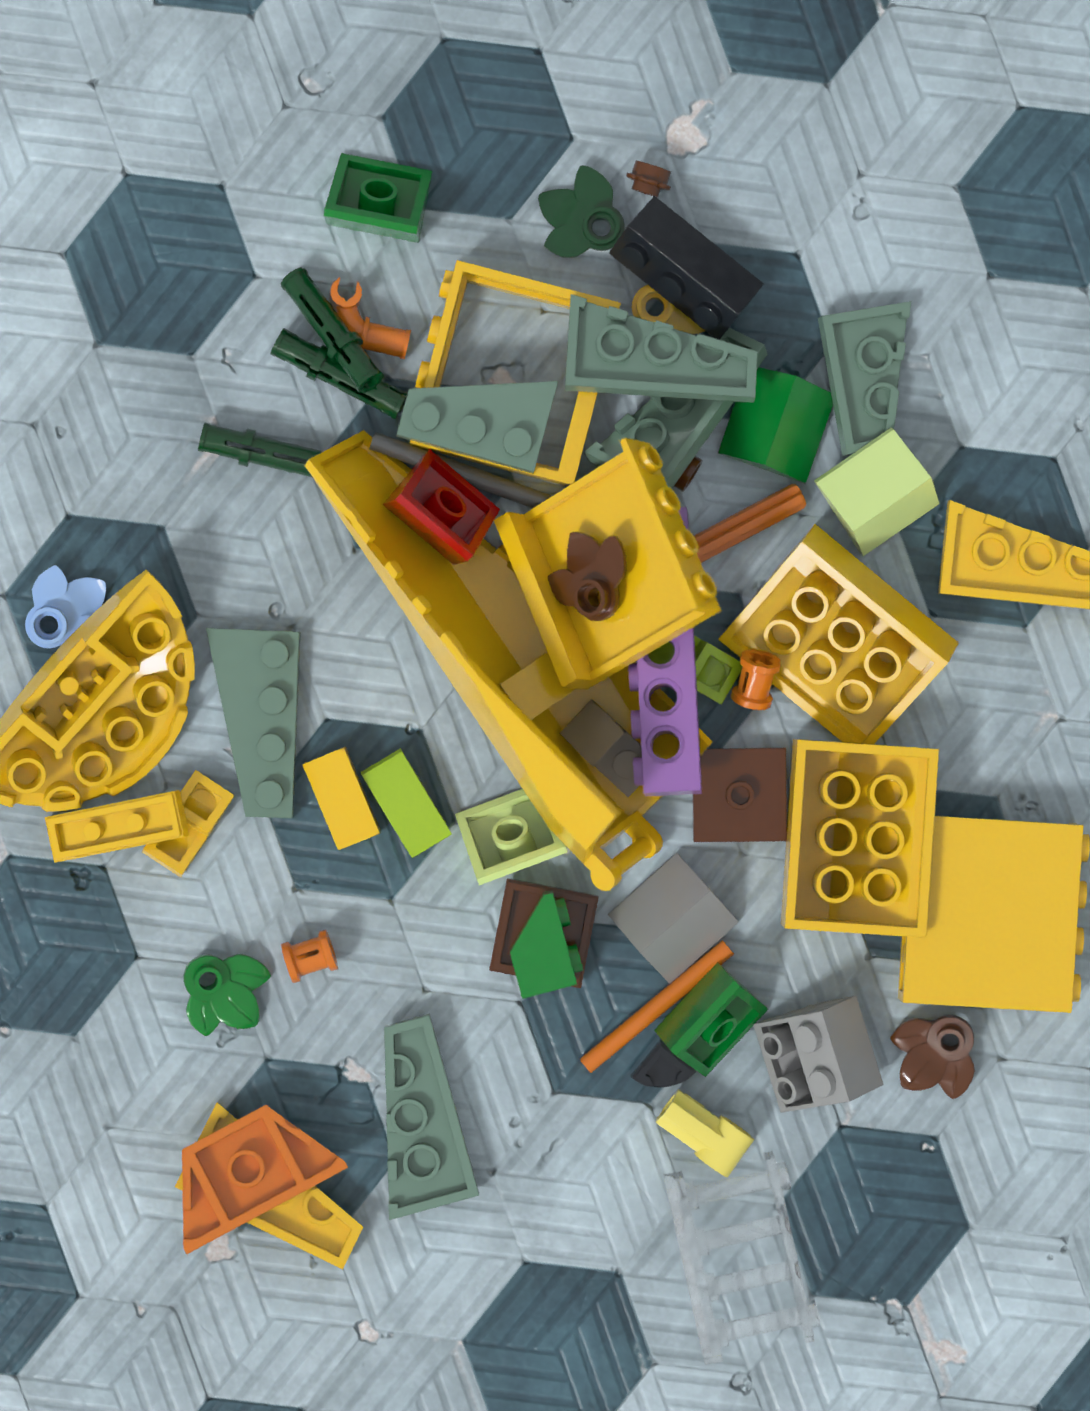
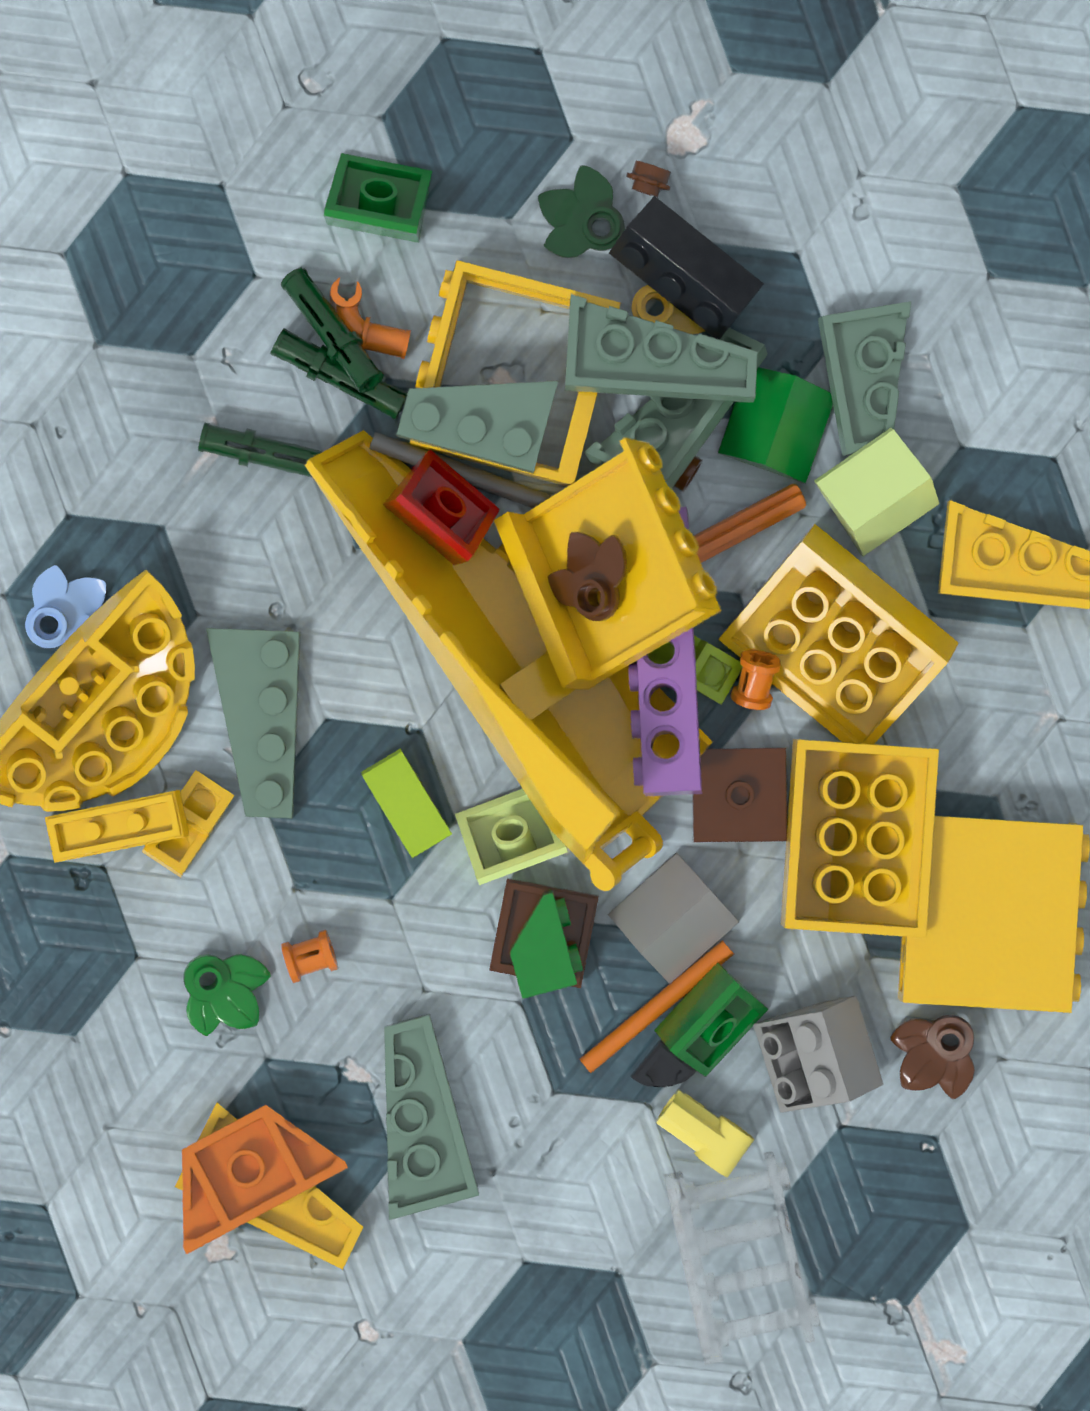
yellow slope [302,746,381,850] -> none
dark tan slope [560,699,642,797] -> none

